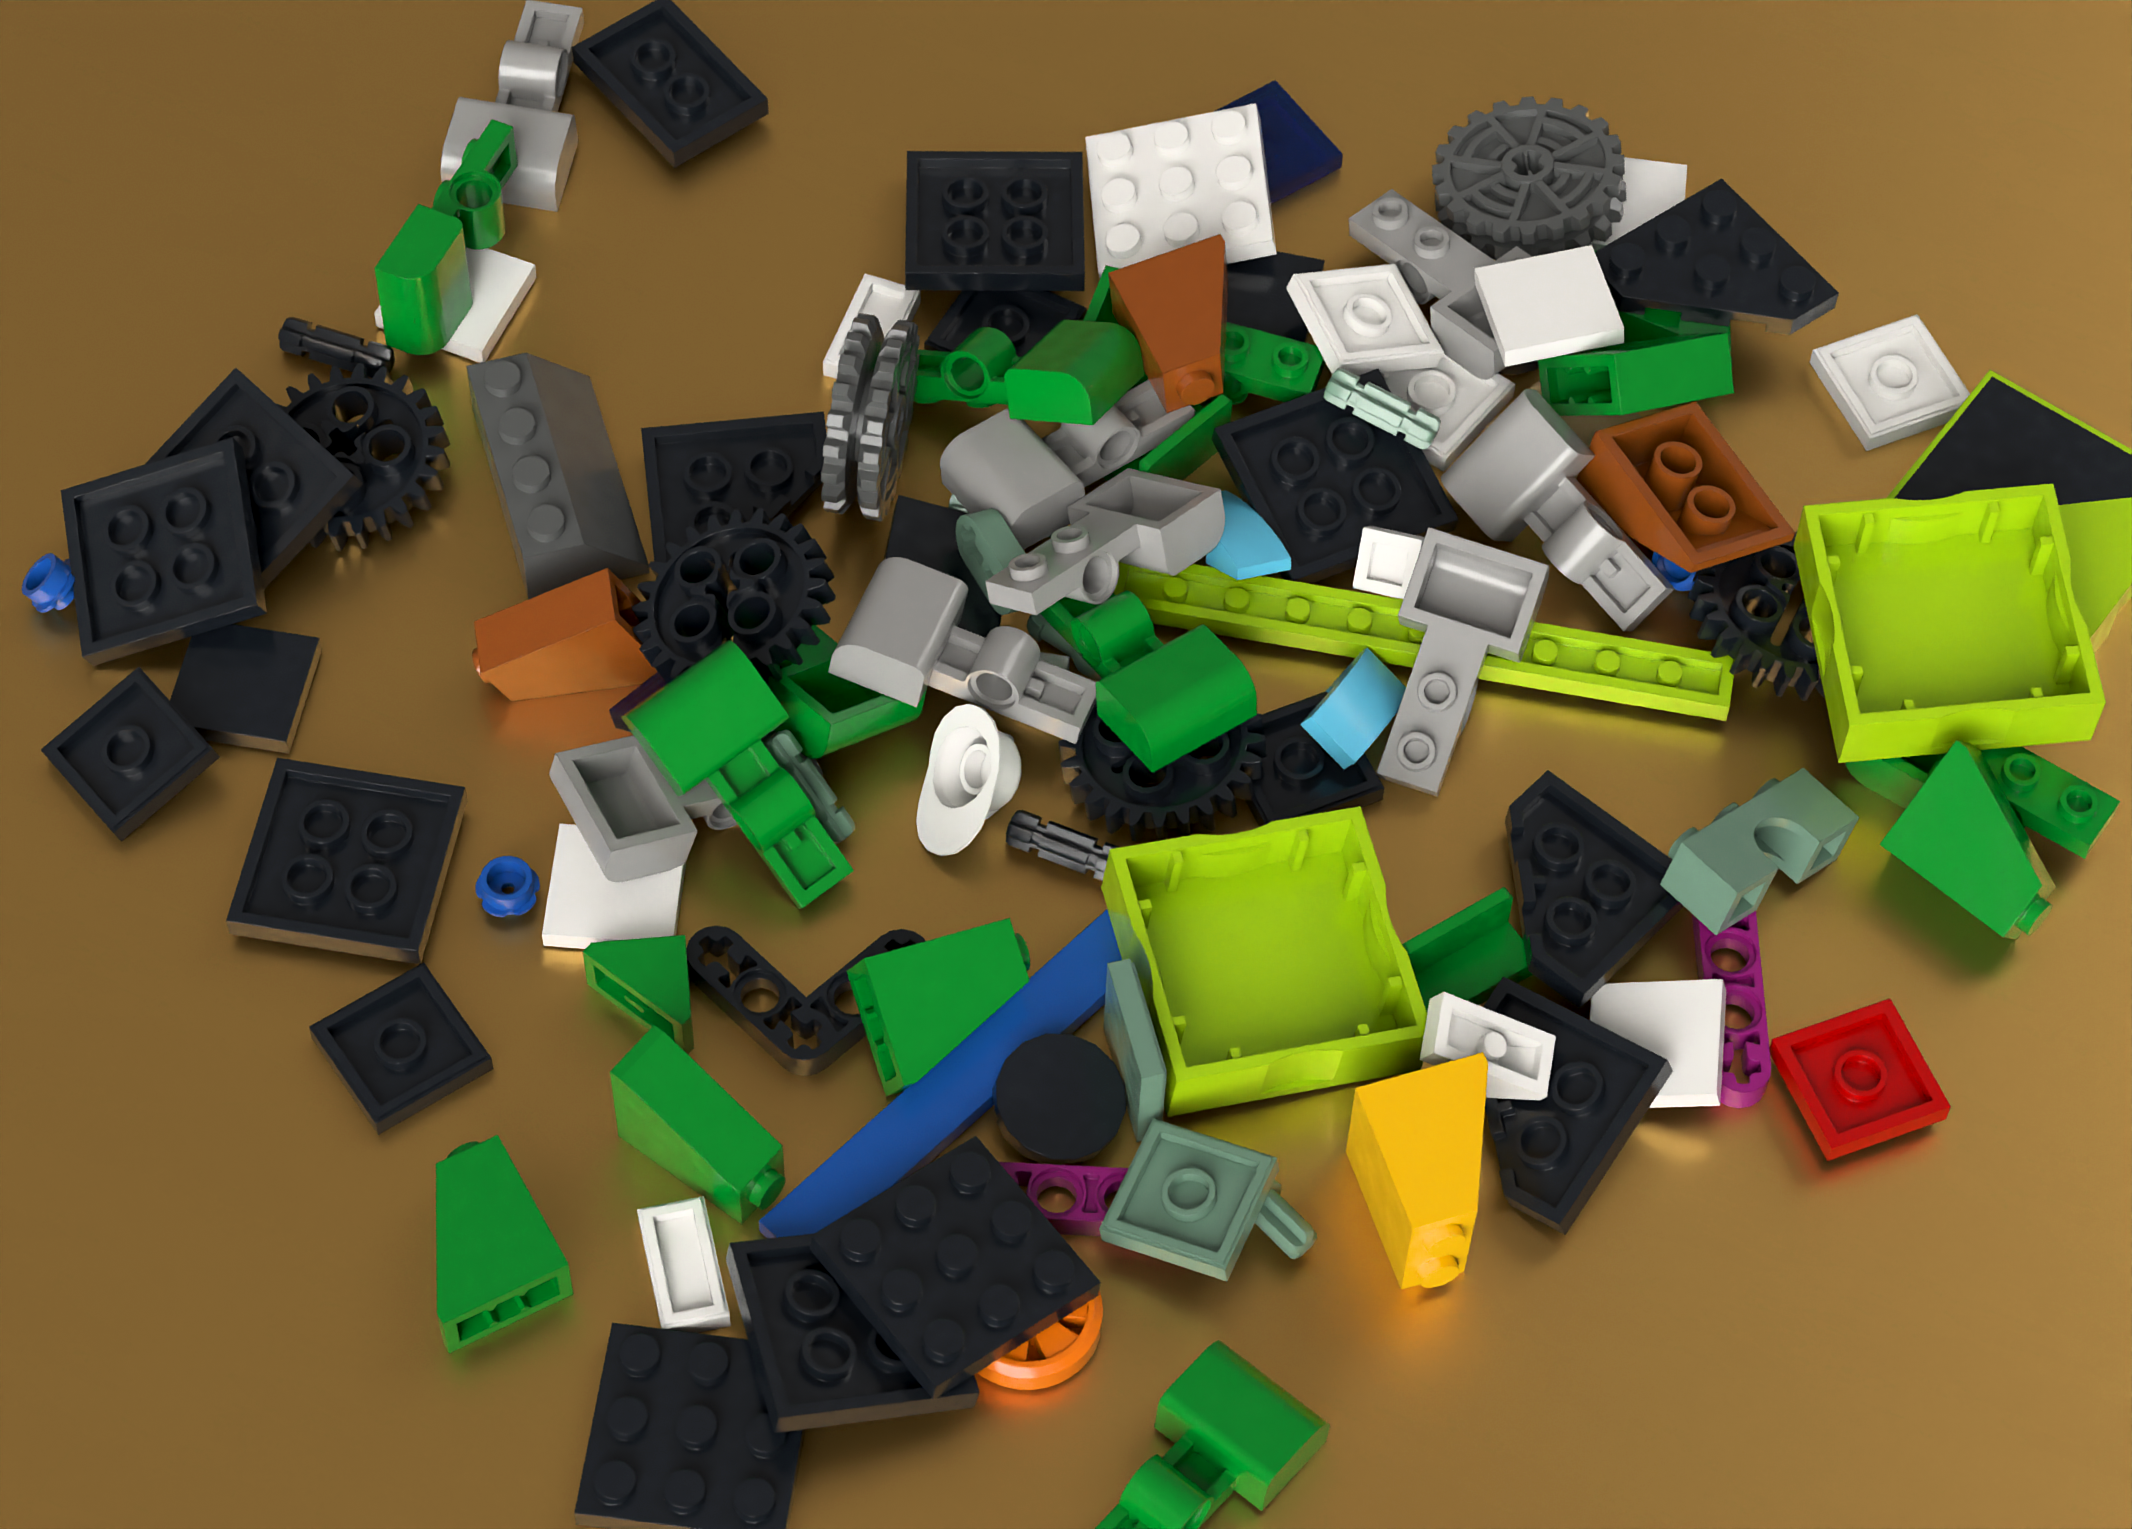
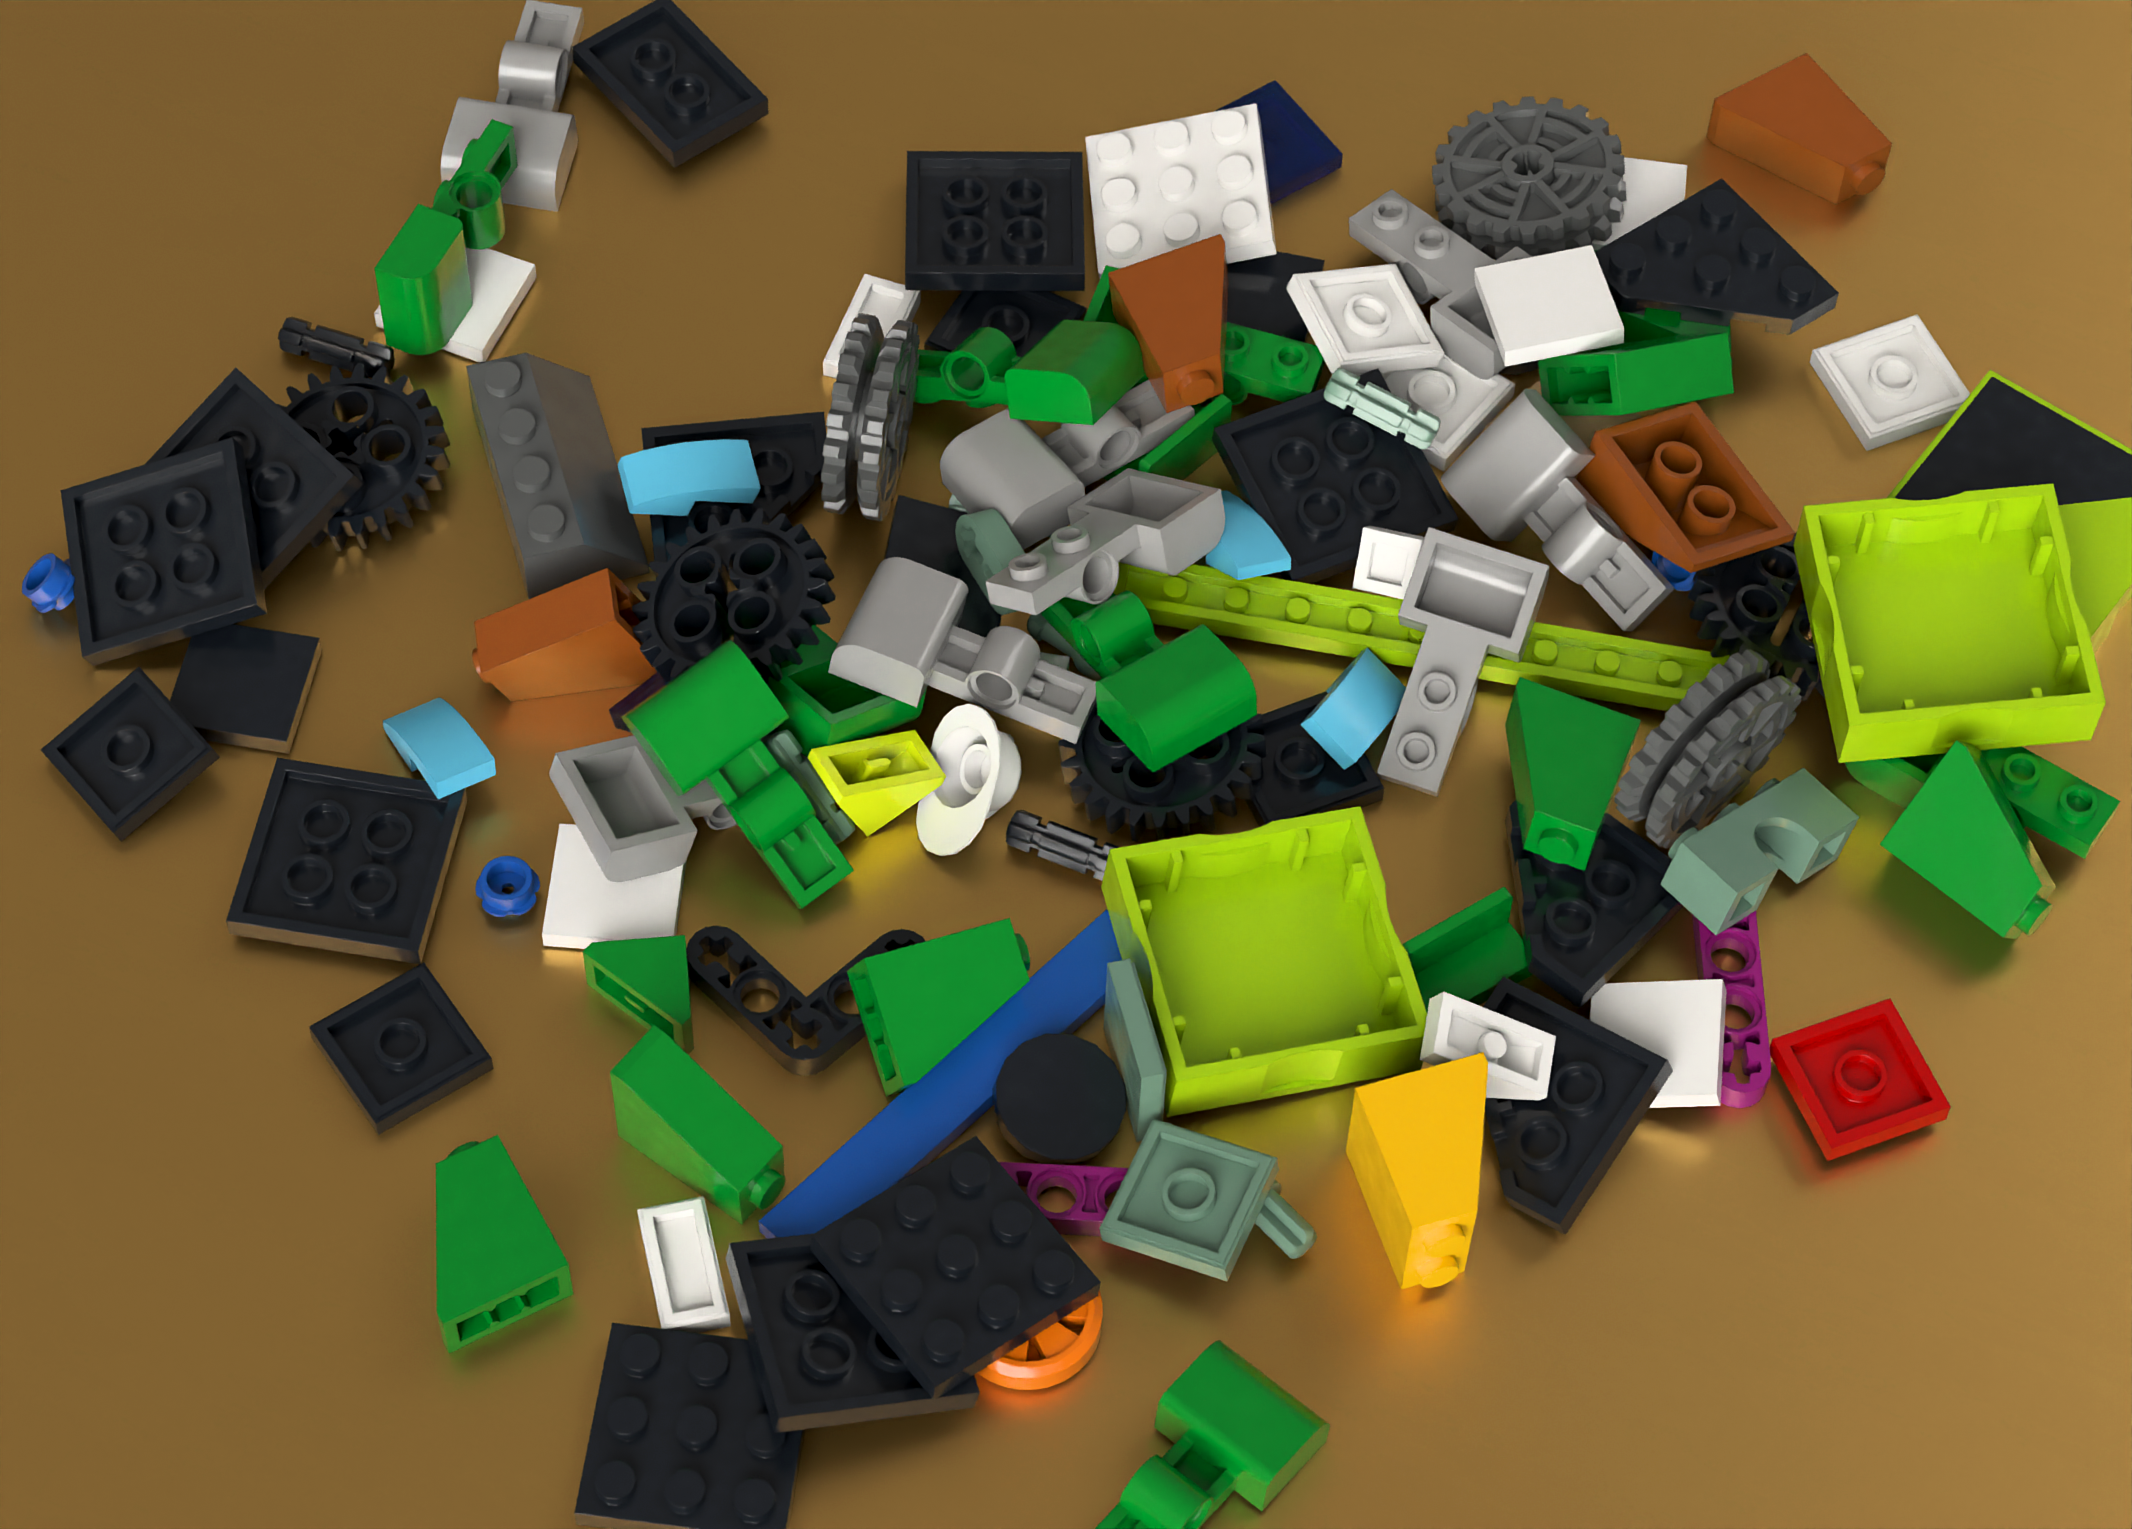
none -> medium azure slope [383,697,496,799]
none -> medium azure slope [617,439,761,516]
none -> neon yellow slope [807,730,946,837]
none -> green slope [1505,677,1641,871]
none -> dark grey piece [1614,649,1802,849]
none -> dark orange slope [1706,53,1892,205]

